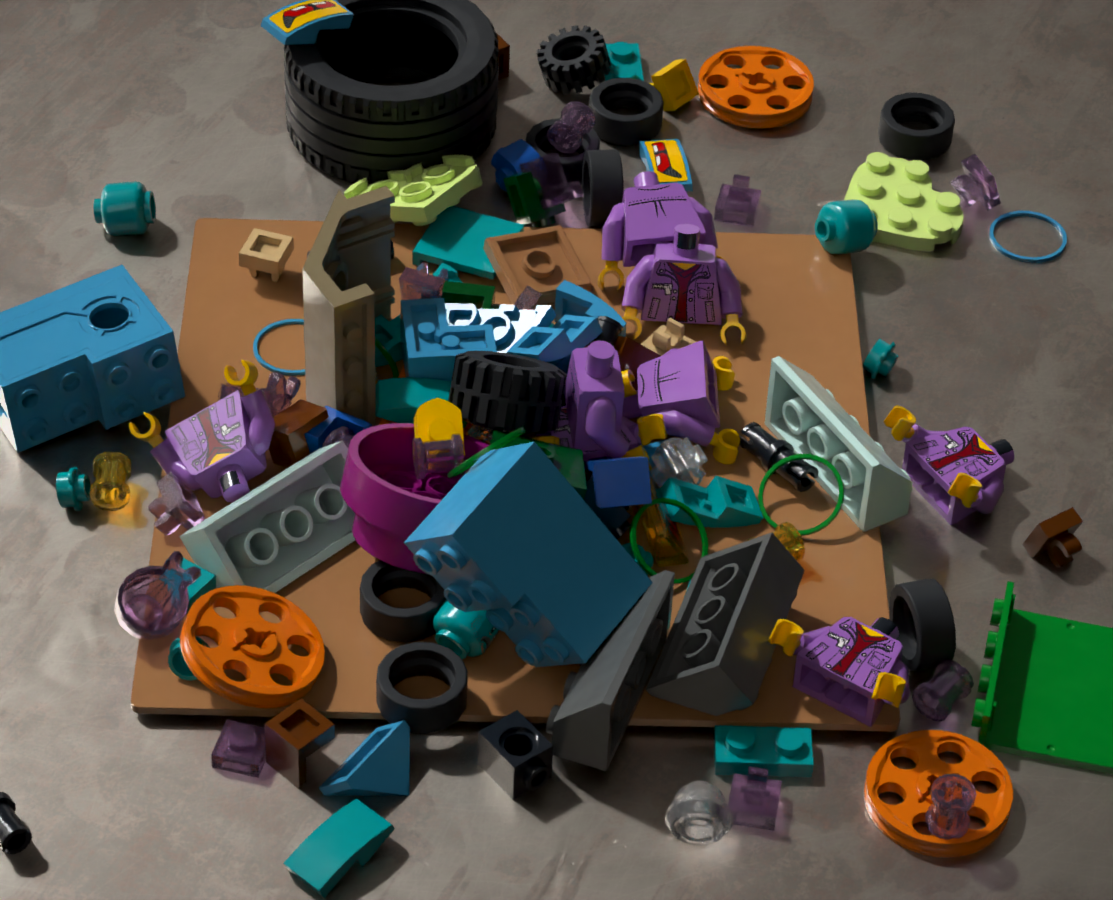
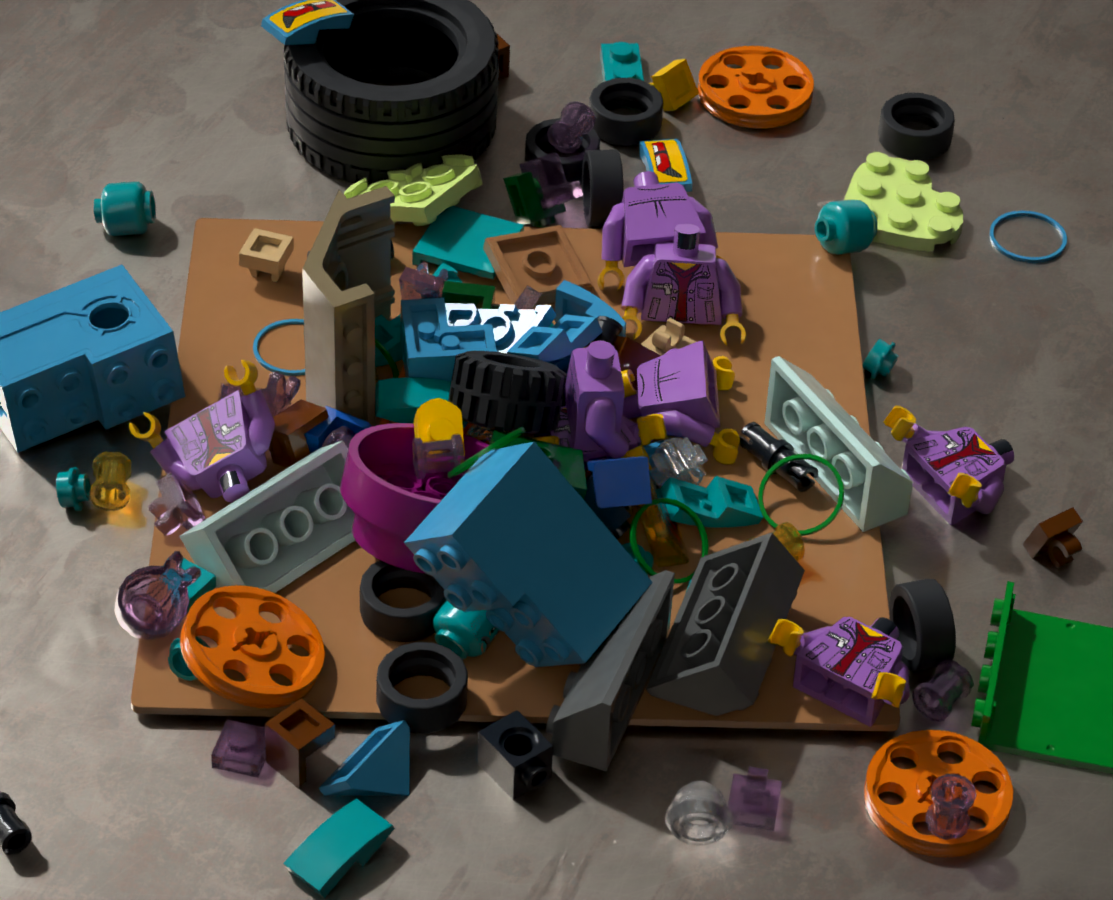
blue plate [491,139,546,191] -> none
black tyre [537,26,611,94] -> none
teal plate [713,725,814,778] -> none
clear purple tile [714,174,761,227] -> none
clear purple tile [951,154,1001,211] -> none

